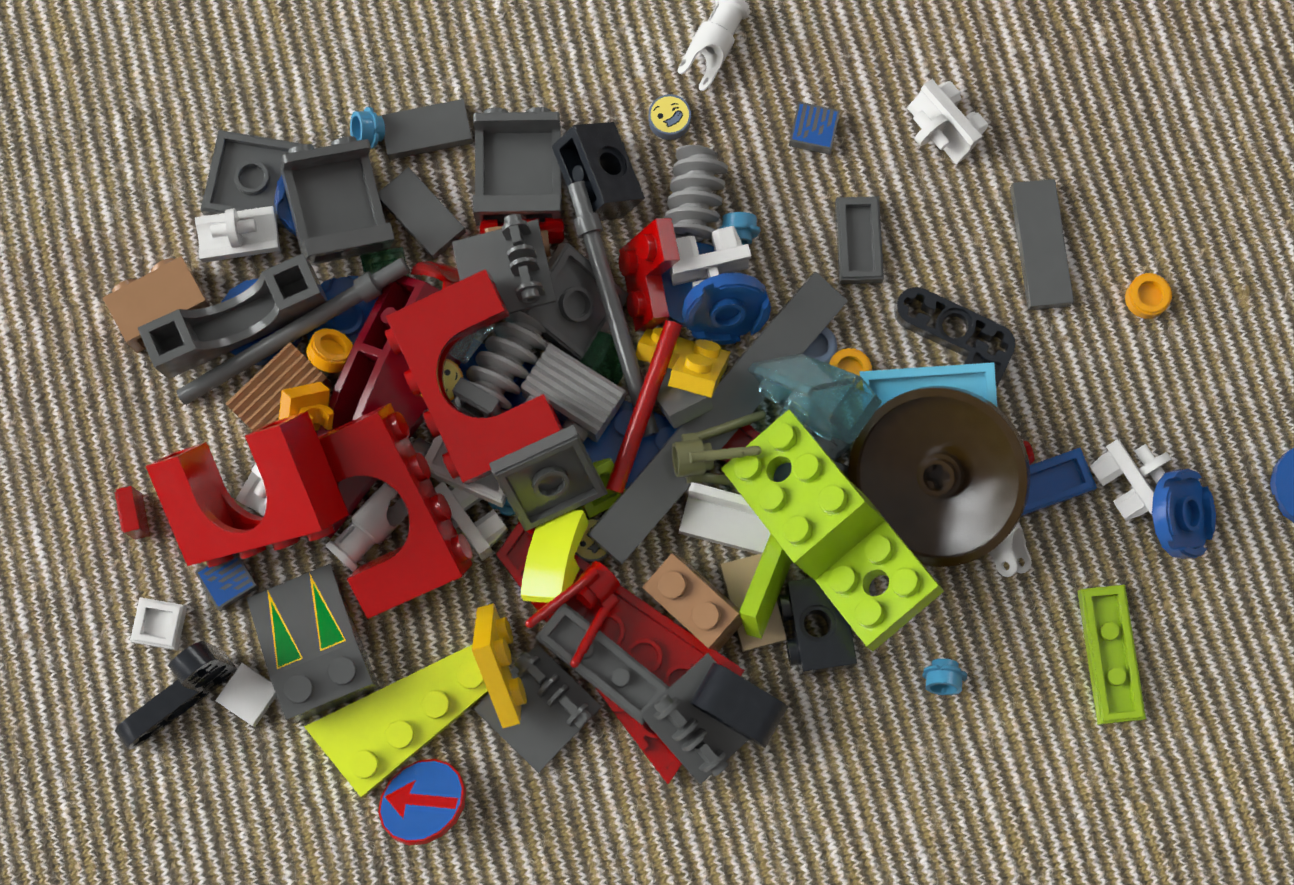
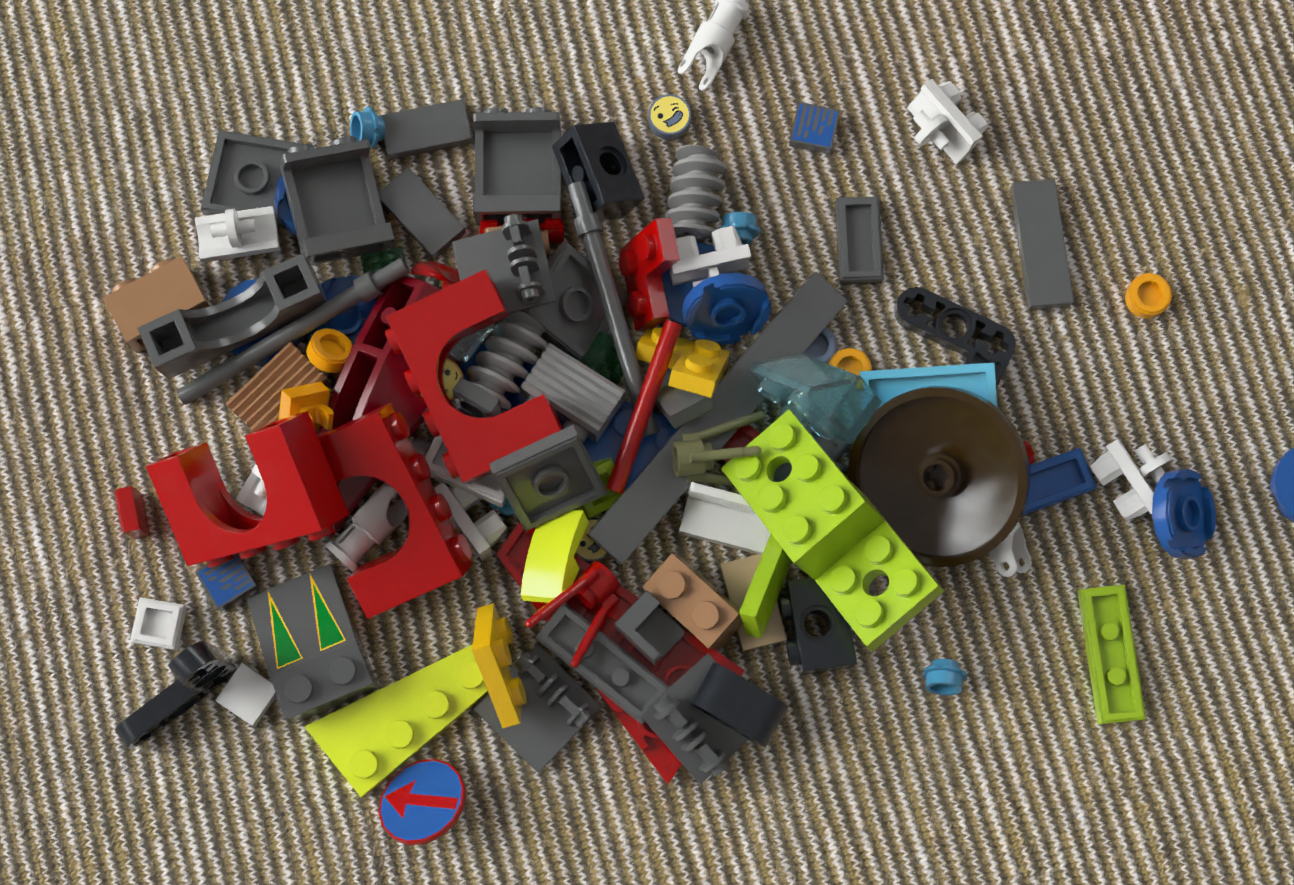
none -> dark grey panel [615,590,684,666]

